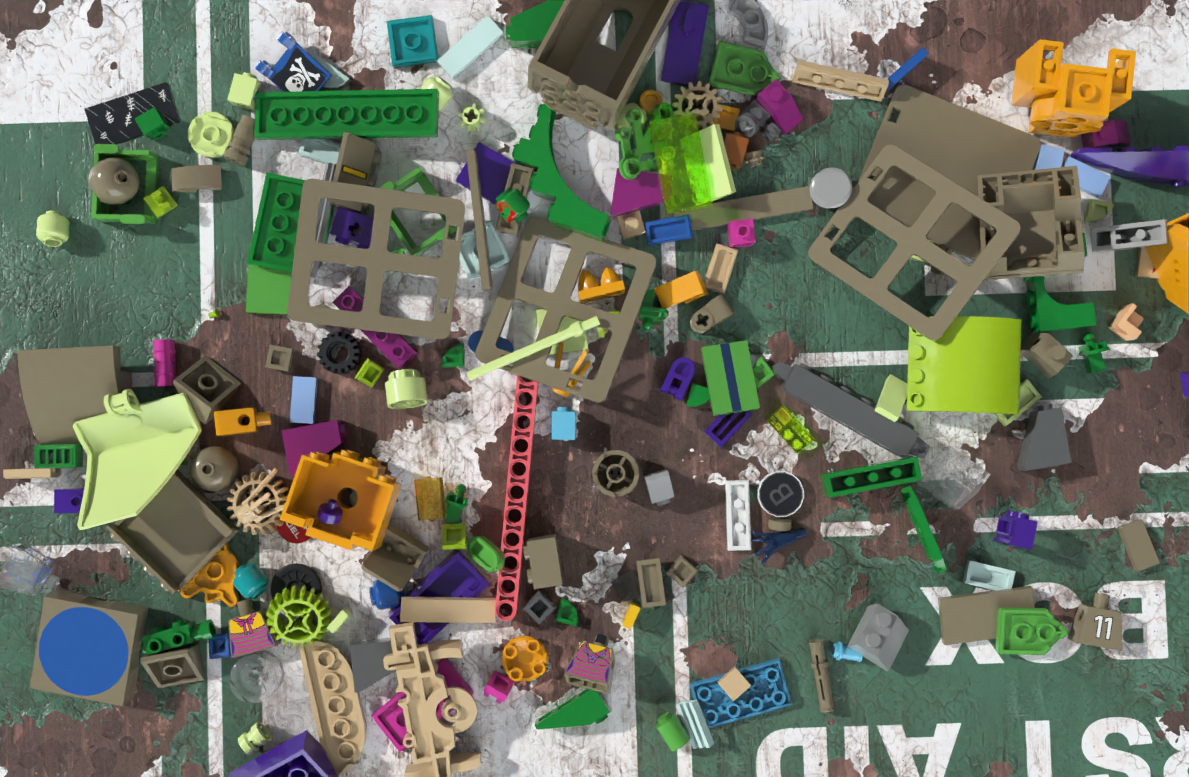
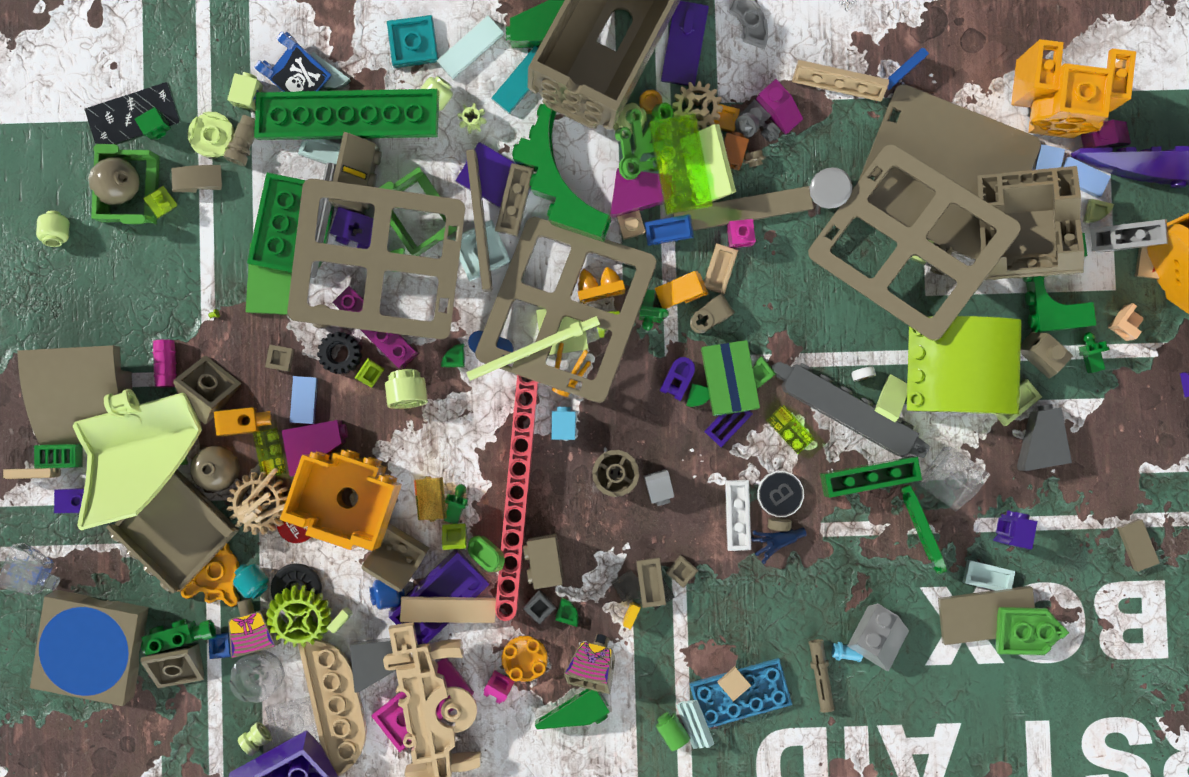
dark purple tile [317,499,343,524] -> none
green head [495,188,530,224] -> none
bright green tile [709,41,781,96] -> none
dark tan torso [1068,592,1122,651] -> none
none -> clear neon green tile [253,428,286,476]
none -> teal tile [491,46,538,115]
none -> white tile [851,366,876,382]

